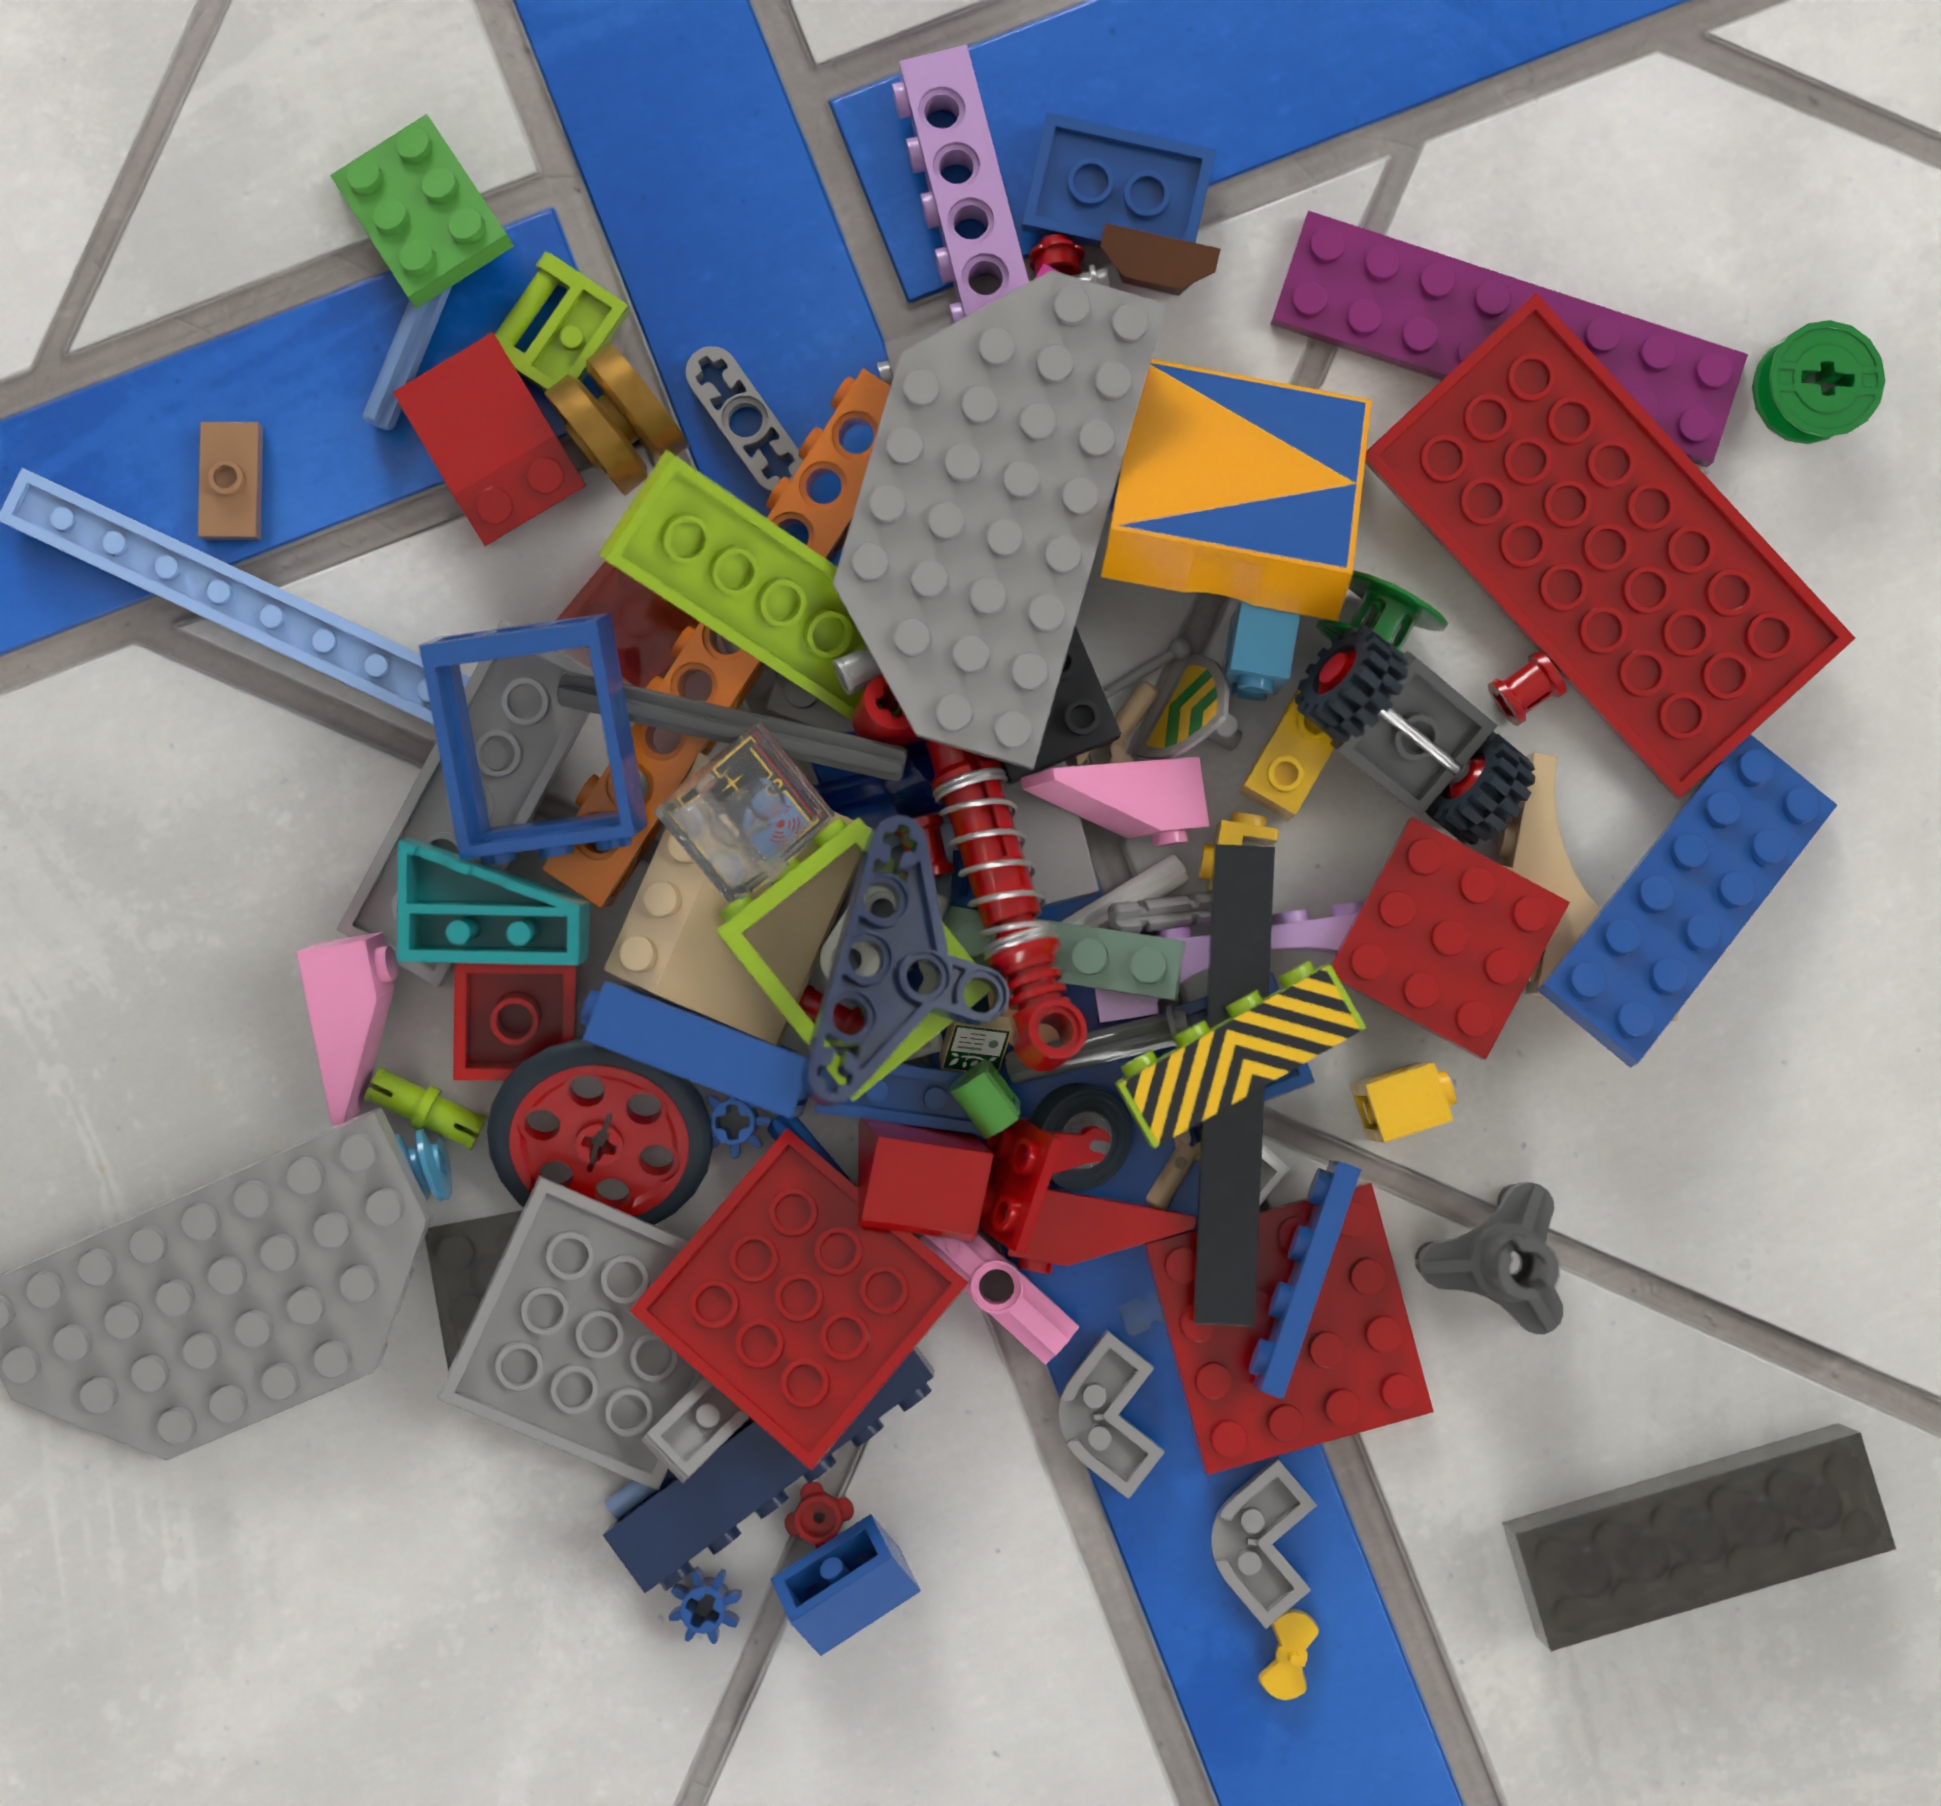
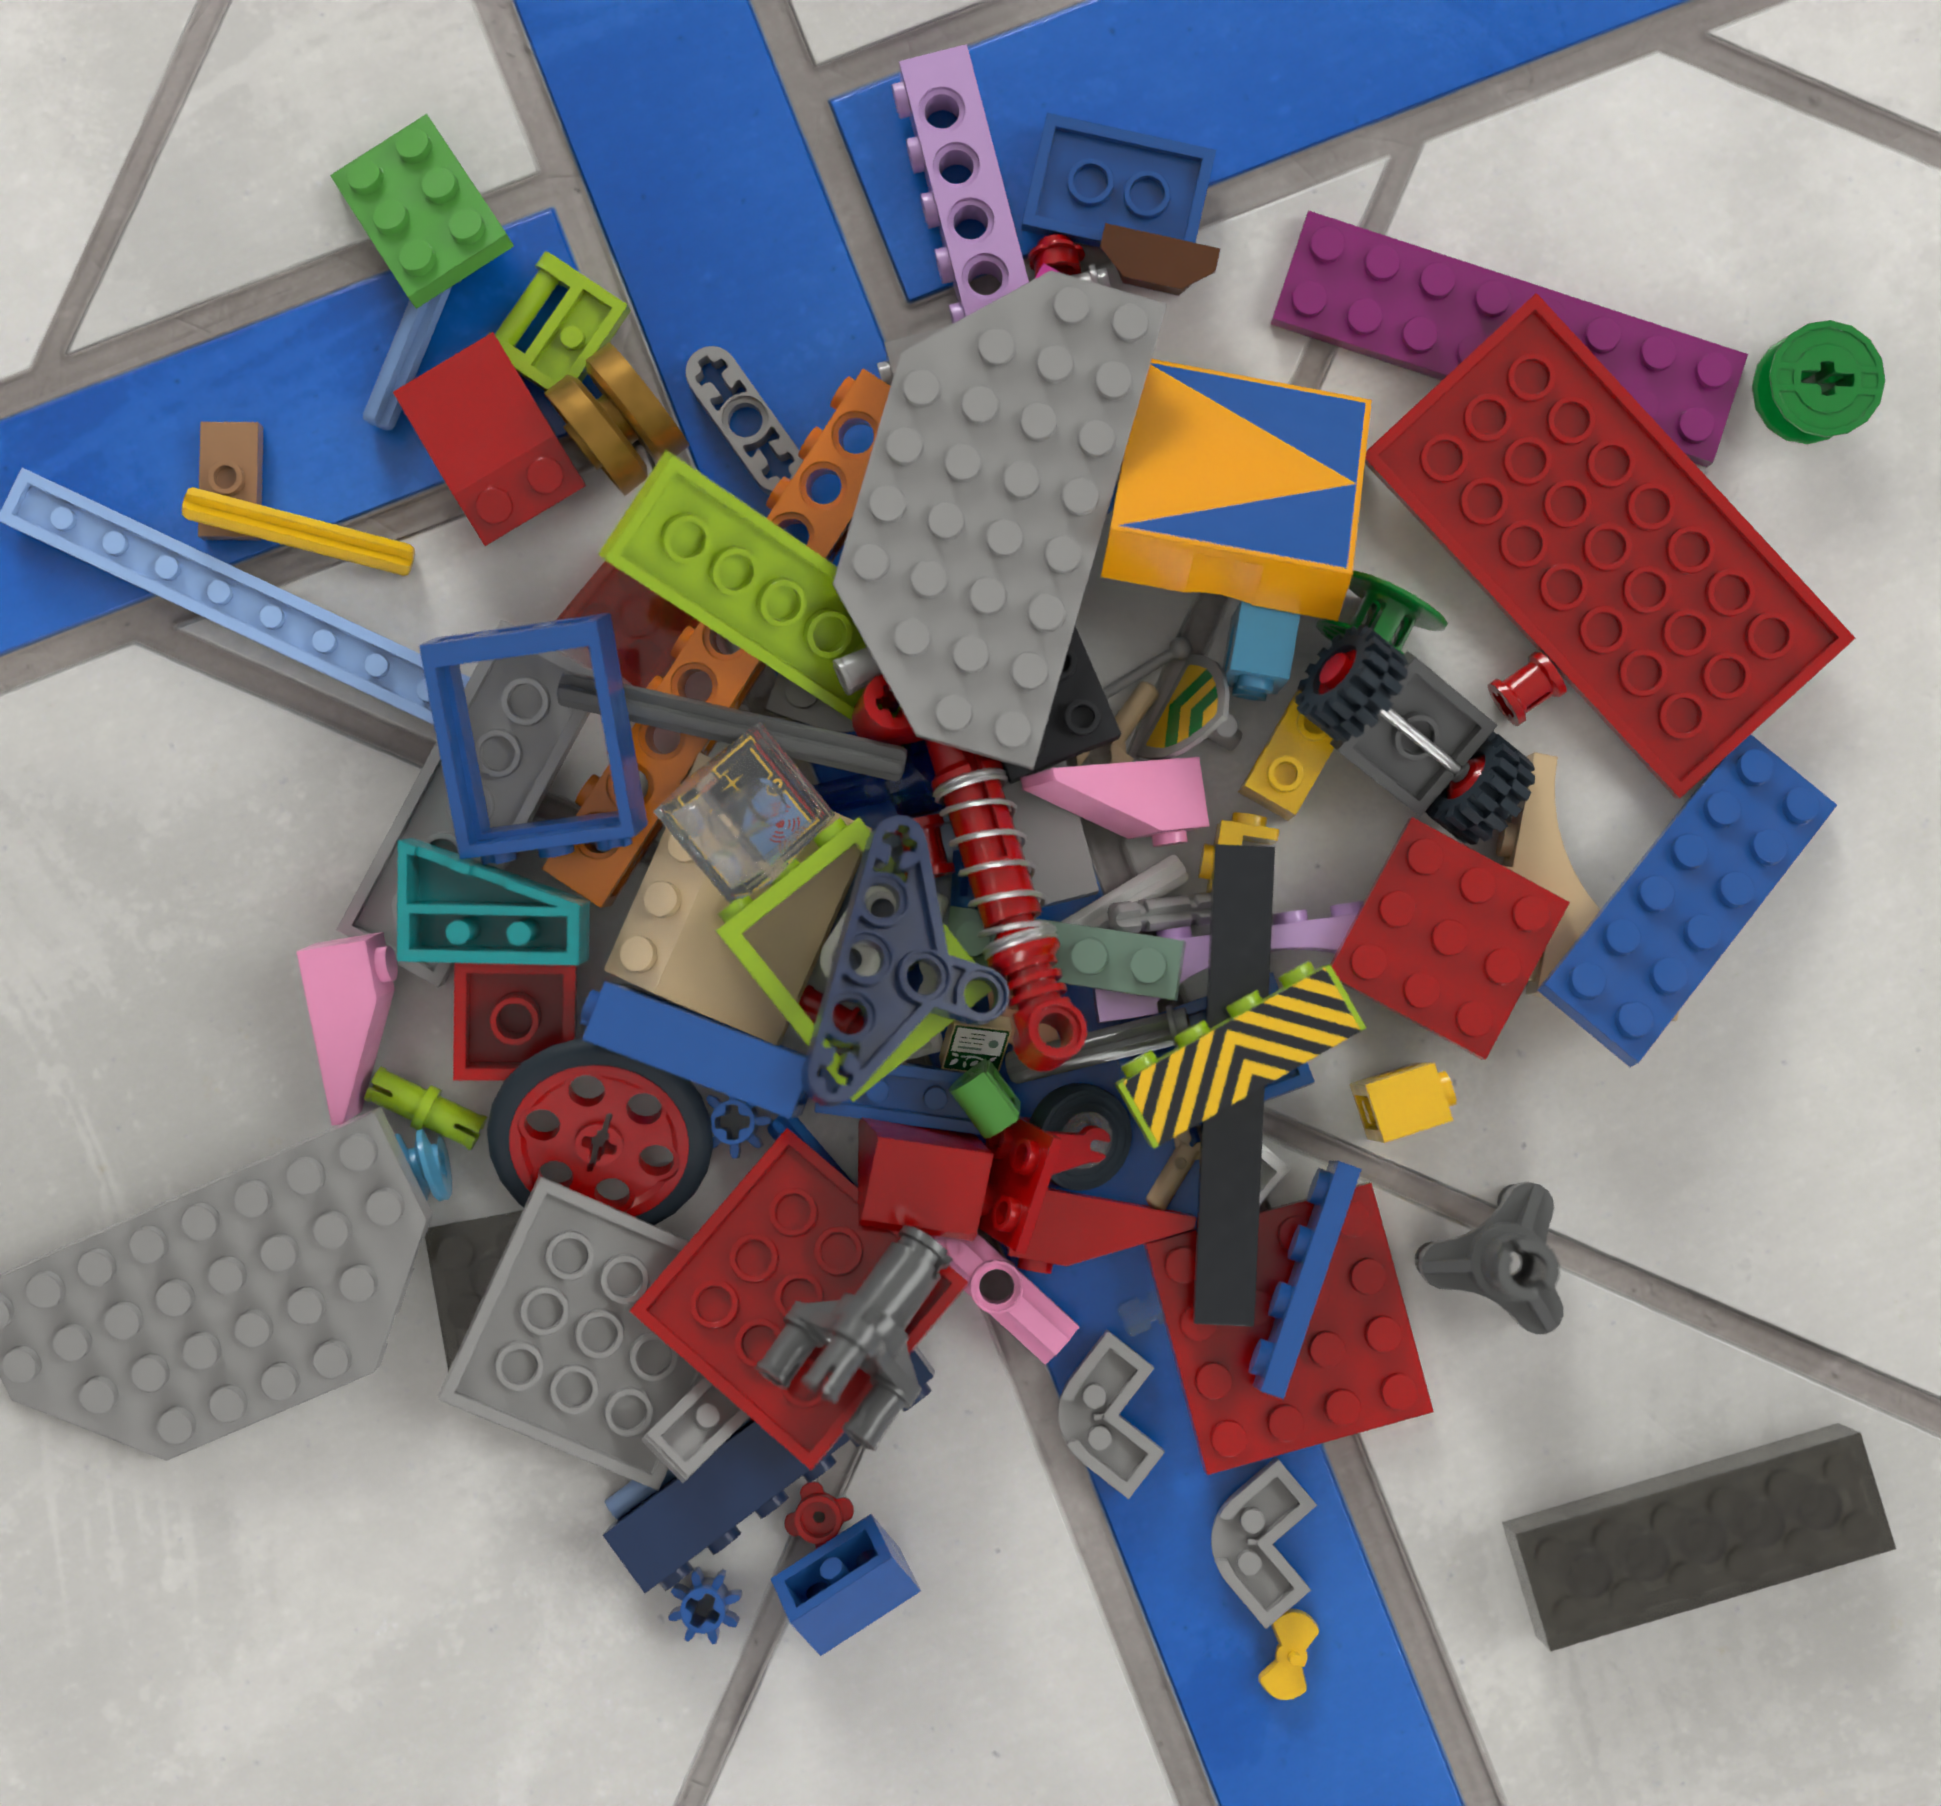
none -> yellow axle [182,487,415,576]
none -> dark grey wheel [755,1225,953,1451]

